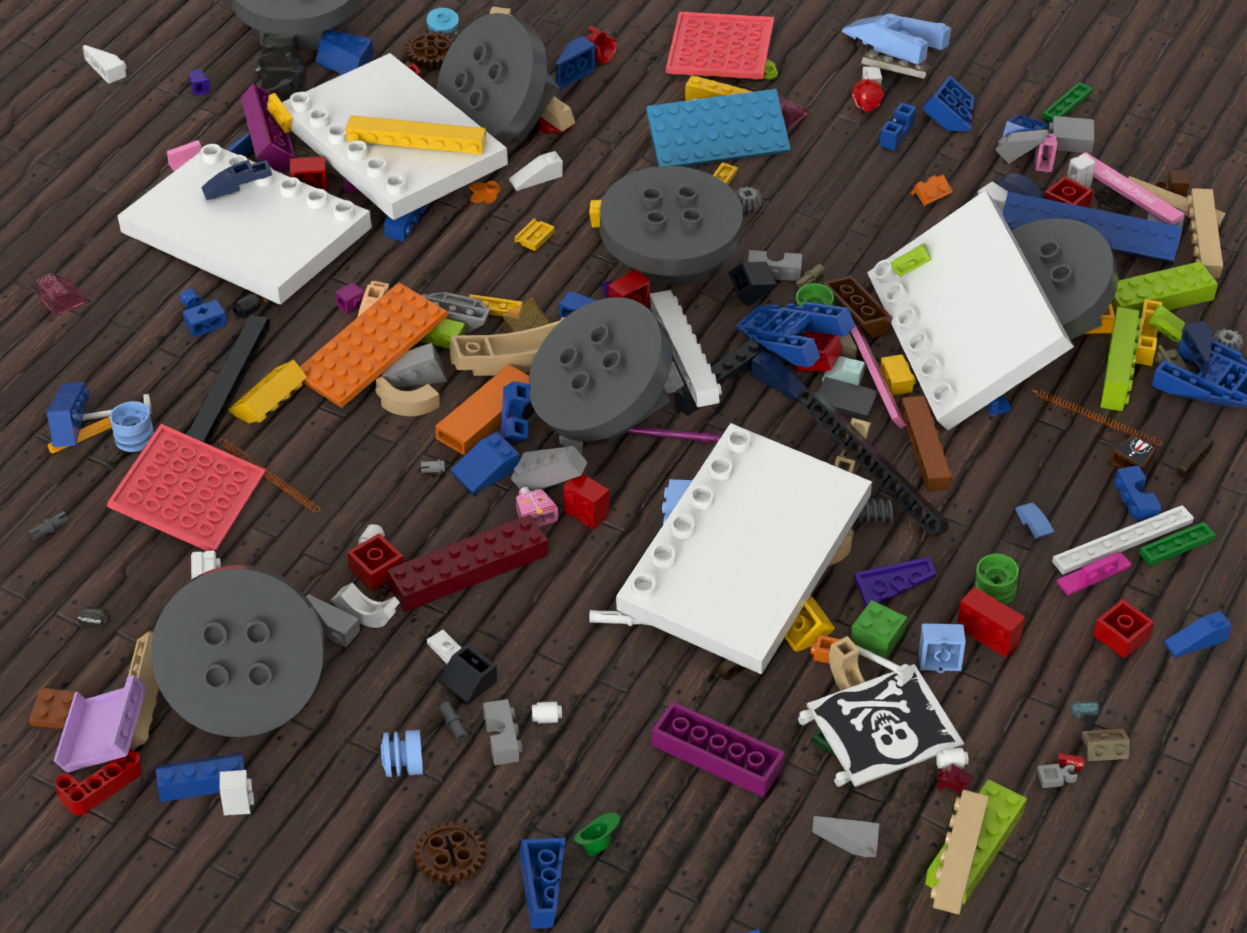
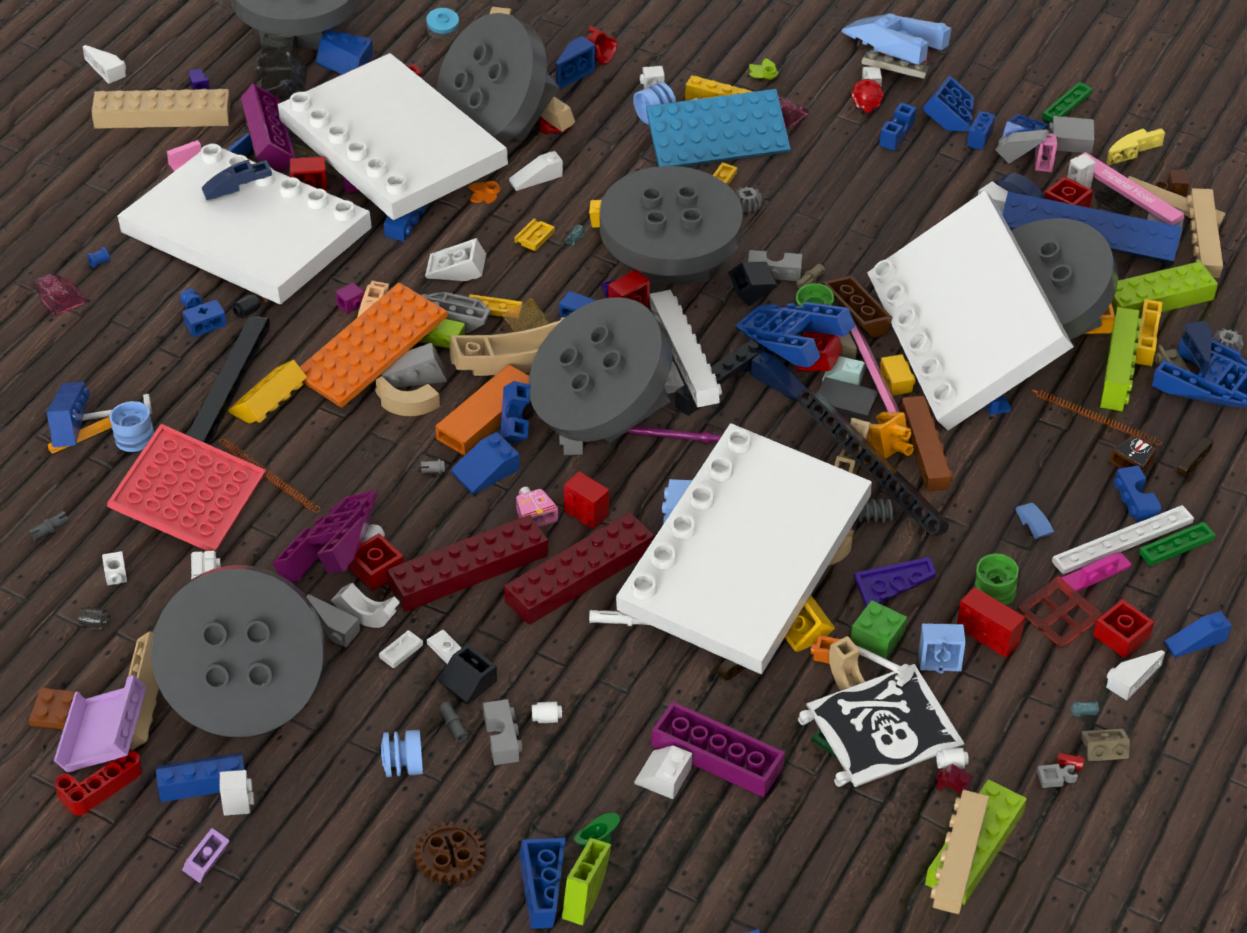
yellow plate [267,93,293,134] -> none
yellow brick [346,115,487,155] -> none
reddish brown gear [405,31,455,69] -> none
light grey wedge [511,446,587,491] -> none
coral plate [666,12,774,79] -> none
light grey slope [812,816,879,858] -> none
lime panel [890,243,931,277] -> none
orange bracket [910,175,953,207] -> none
lime panel [1148,305,1185,342] -> none
none -> blue bush [87,247,110,268]
none -> tan brick [92,89,231,128]
none -> white brick [102,551,127,585]
none -> lavender brick [182,828,230,883]
none -> magenta wedge [273,490,378,582]
none -> white plate [379,630,423,668]
none -> white slope [425,238,486,281]
none -> dark red brick [504,512,655,625]
none -> lime brick [562,838,611,925]
none -> clear light blue pin [565,225,585,246]
none -> light blue wheel [633,82,676,125]
none -> white slope [635,745,692,799]
none -> white brick [640,66,664,89]
none -> light orange piece [867,412,914,459]
none -> blue brick [967,111,995,150]
none -> clear red window [1017,576,1103,648]
none -> light yellow slope [1106,129,1165,165]
none -> white slope [1106,650,1165,700]

